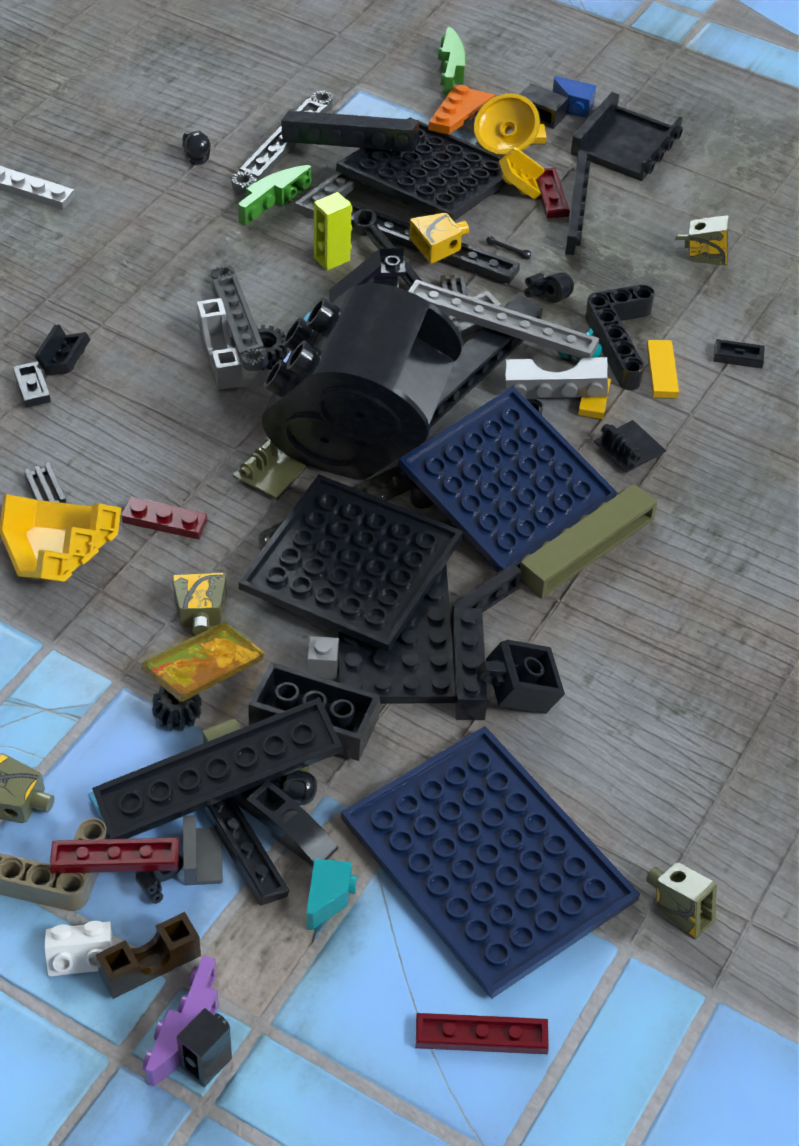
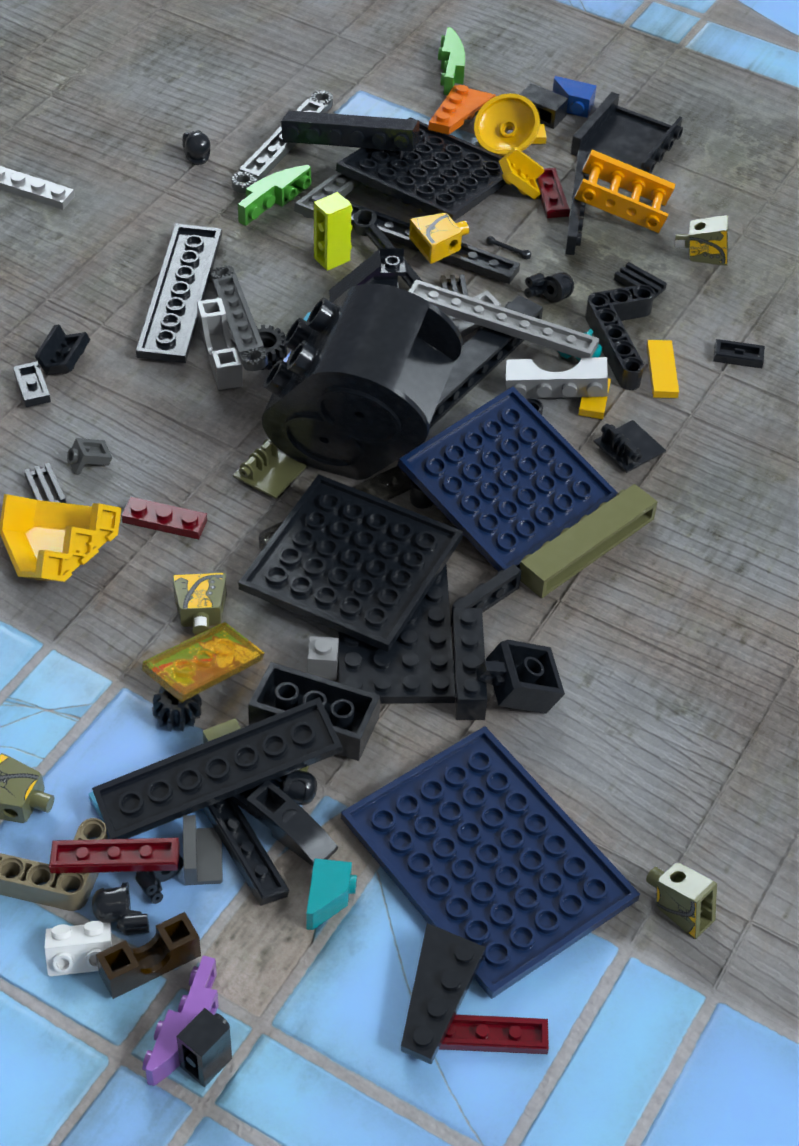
none -> dark grey bracket [67,438,112,474]
none -> black piece [92,882,149,936]
none -> plate [136,224,222,363]
none -> black wing [401,923,486,1064]
none -> light orange fence [574,150,675,233]
none -> black tile [614,262,667,299]

